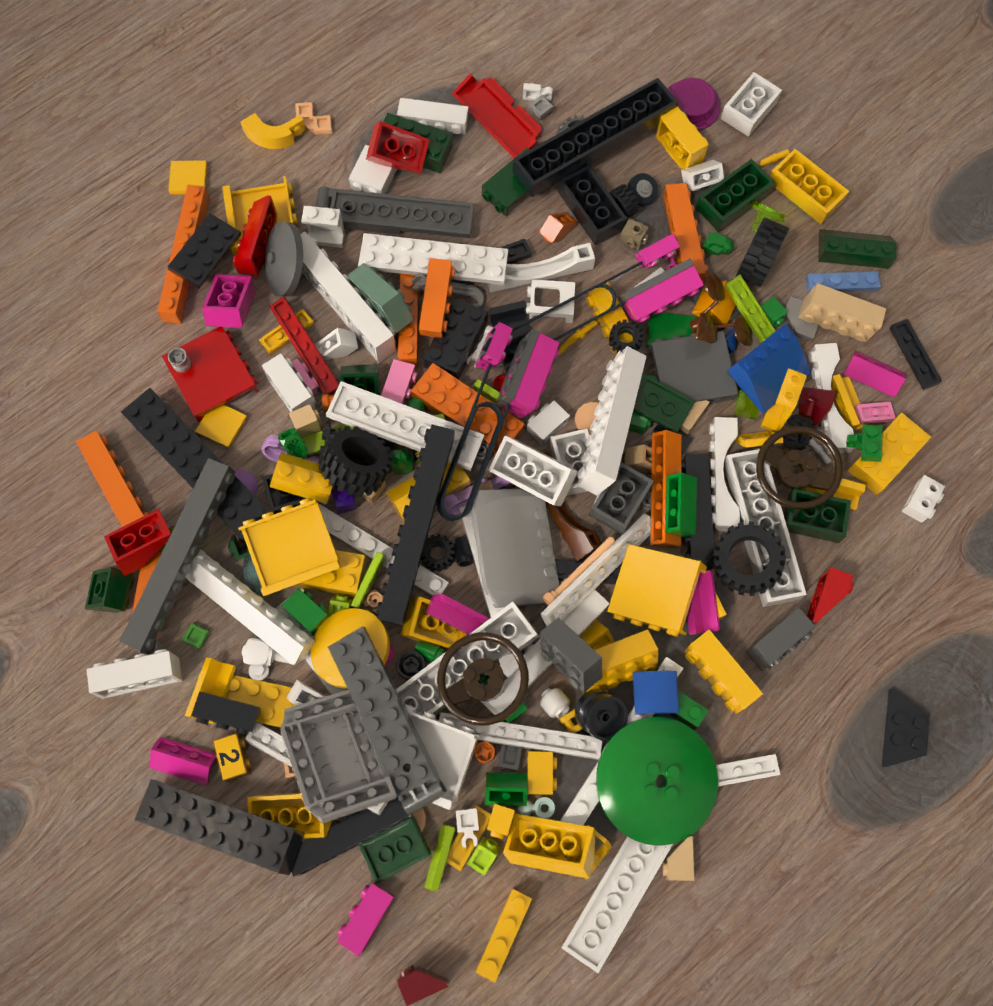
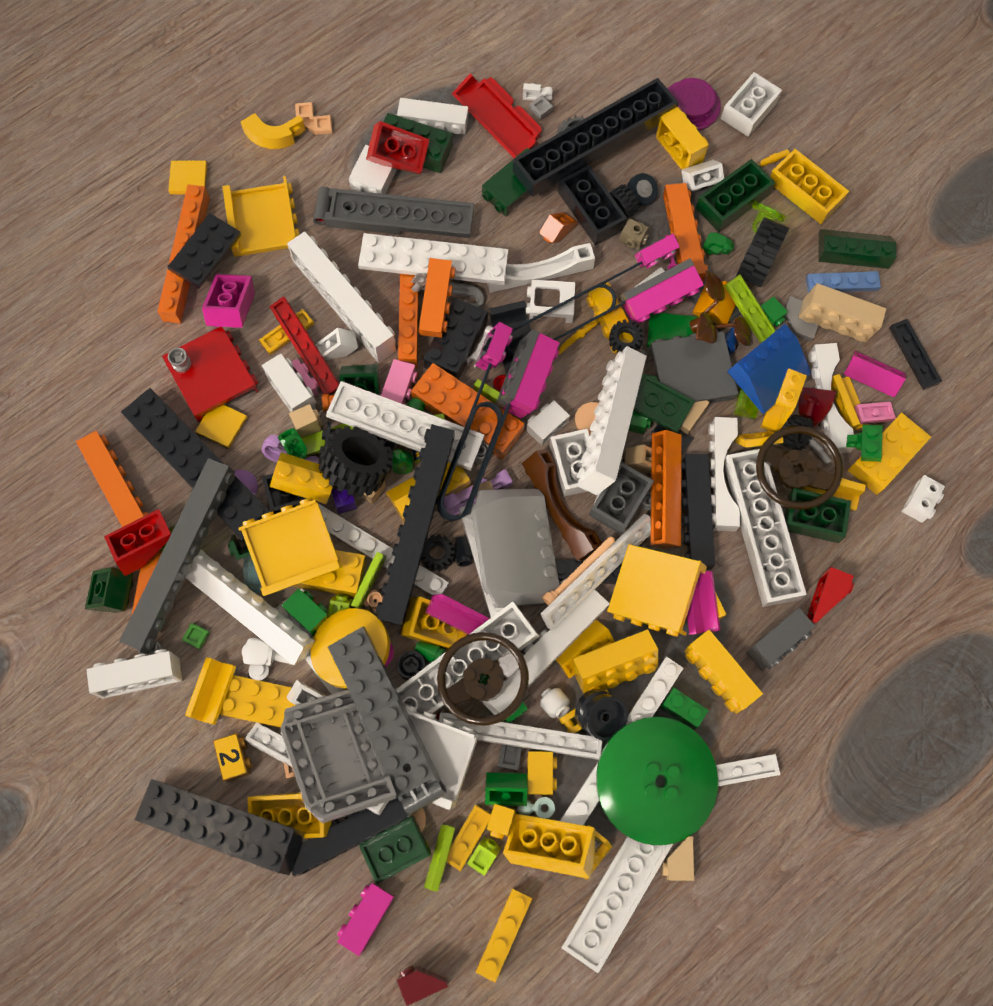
dark pink panel [149,737,217,785] -> none
black brick [191,691,261,735] -> none
red slope [233,195,278,277] -> none
dark grey dish [264,221,303,297] -> none
white window [301,206,345,248] -> none
sand green brick [347,263,414,333] -> none
white plate [456,808,479,848] -> none
orange wheel [474,742,495,764] -> none
white brick [488,436,578,506] -> none
black plate [500,238,532,264] -> none
dark grey brick [540,617,602,693] -> none
blue slope [633,671,680,715] -> none
green brick [665,473,697,537] -> none
black tyre [714,521,786,596] -> none
black wing [882,689,930,767] -> none

